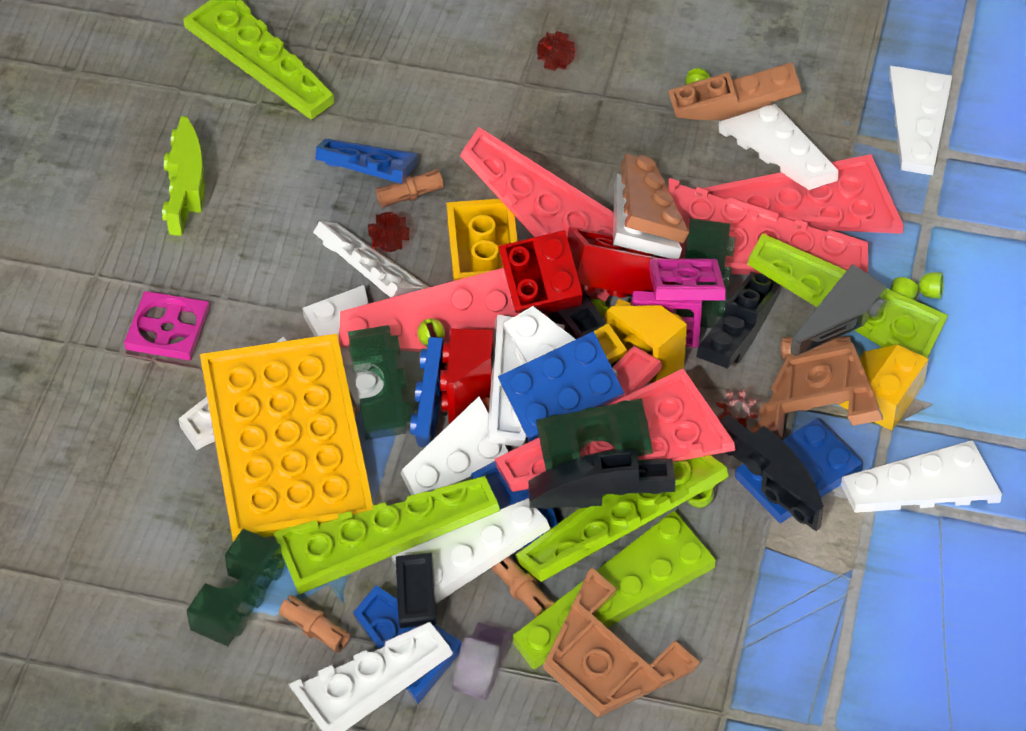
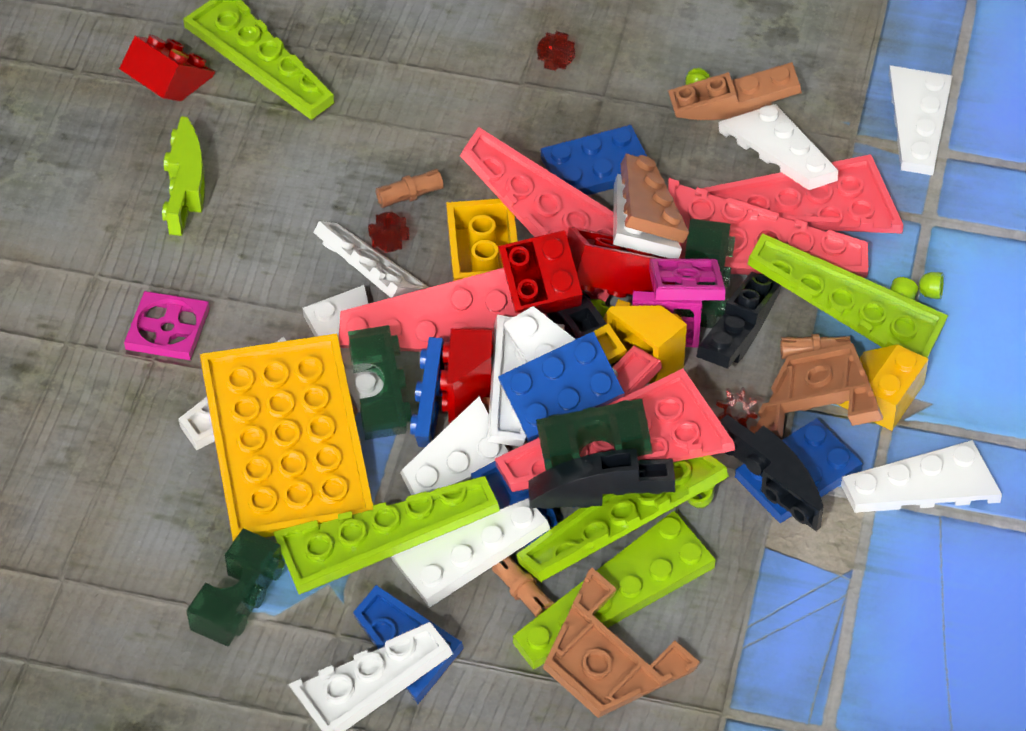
nougat pin [279,595,350,653] -> none
blue wing [315,138,418,184] -> none
black tile [396,553,437,628] -> none
lime hinge [417,318,445,347] -> none
clear purple slope [452,622,513,700] -> none
dark grey slope [790,264,887,356] -> none
none -> red slope [119,34,215,101]
none -> blue plate [540,125,647,196]

